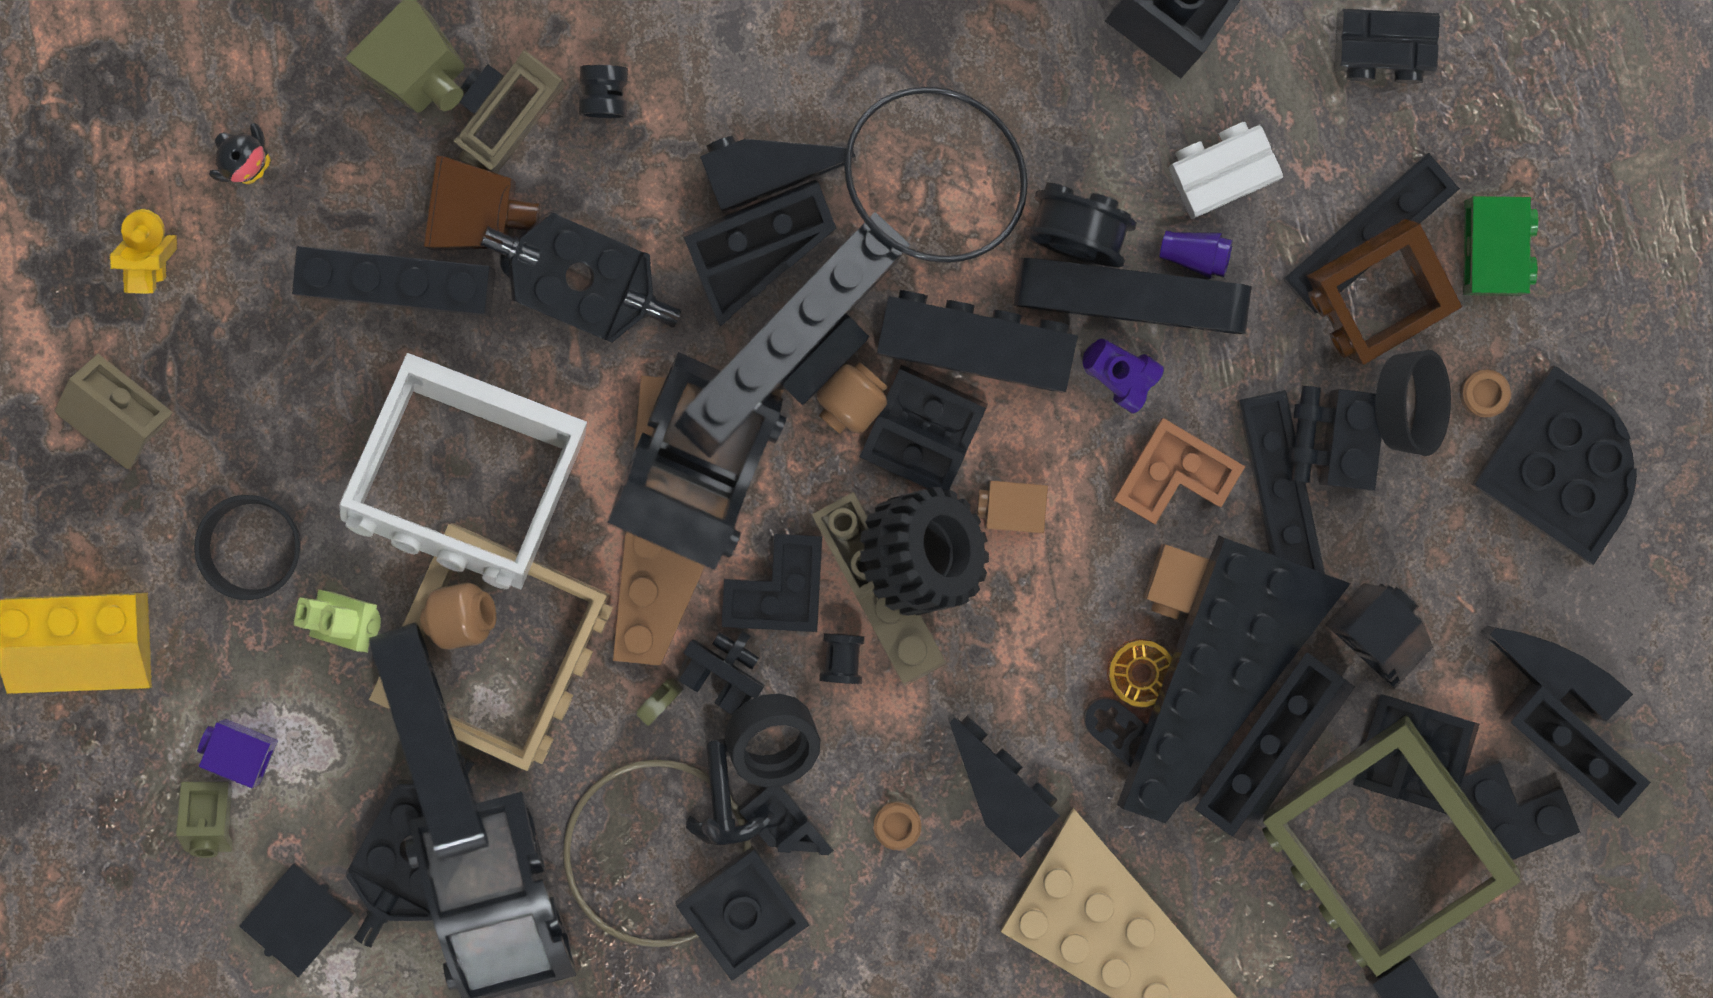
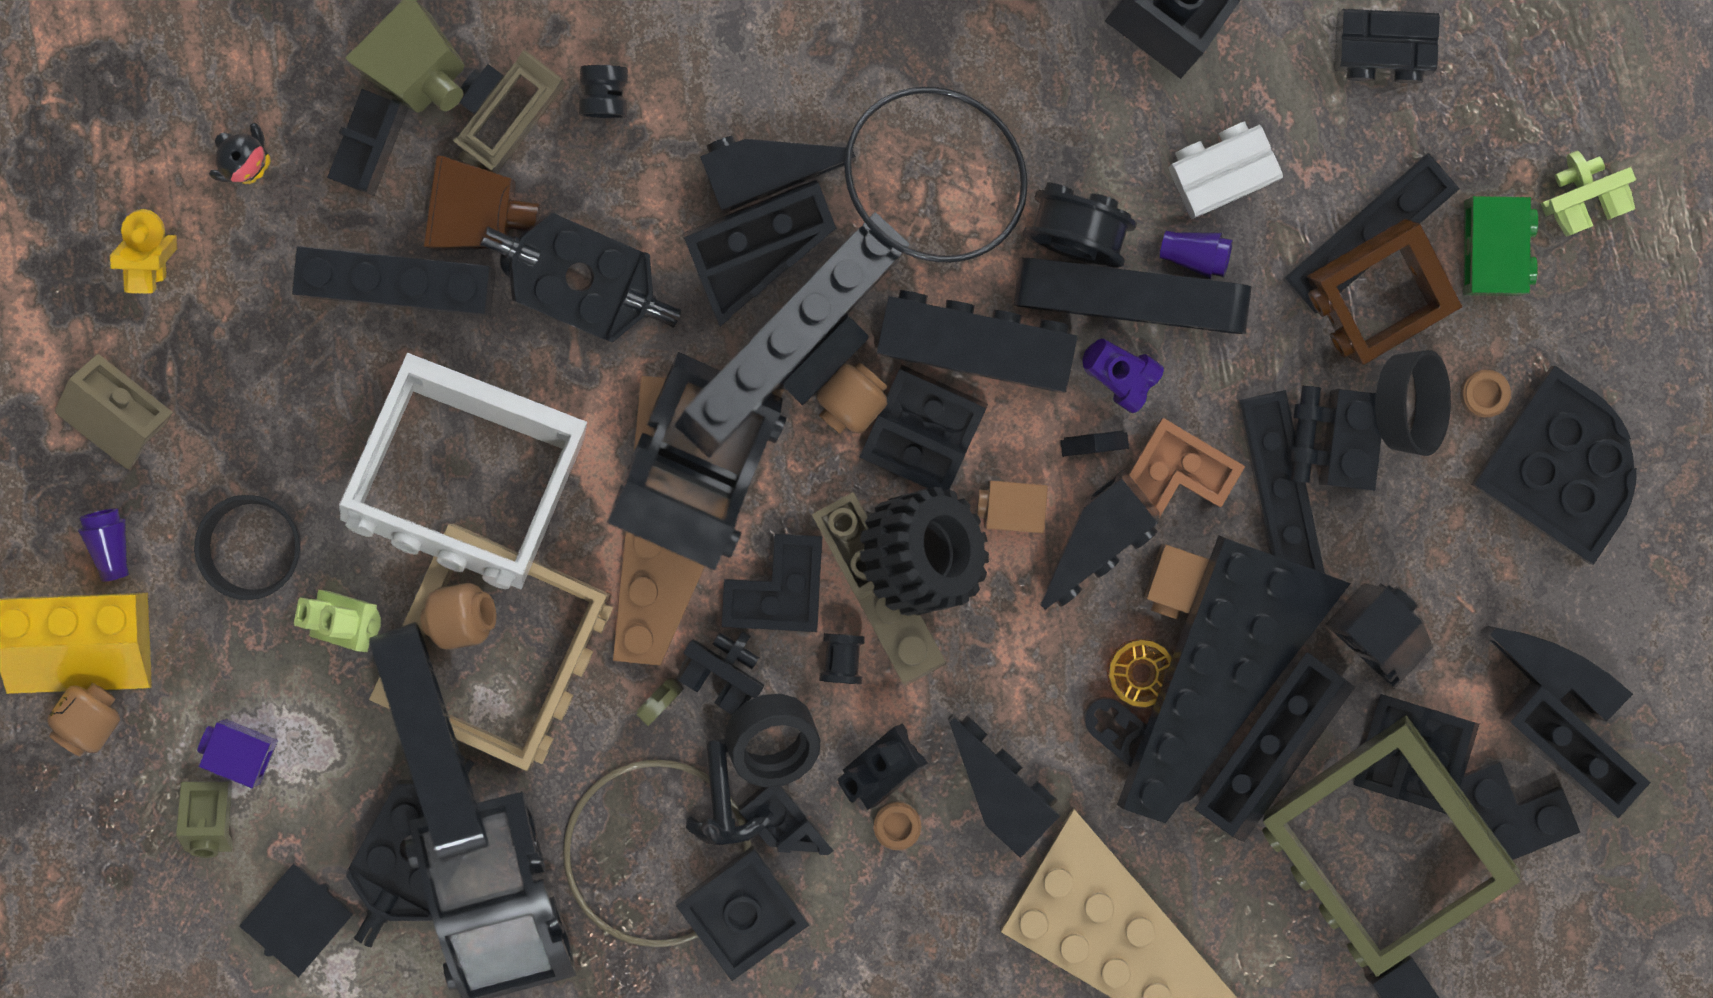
none -> medium nougat head [47,683,120,757]
none -> dark purple cone [78,508,129,582]
none -> black panel [327,89,409,196]
none -> black hips [838,723,928,810]
none -> black slope [1040,469,1160,610]
none -> black tile [1060,430,1129,457]
none -> yellowish green hips [1540,151,1636,237]

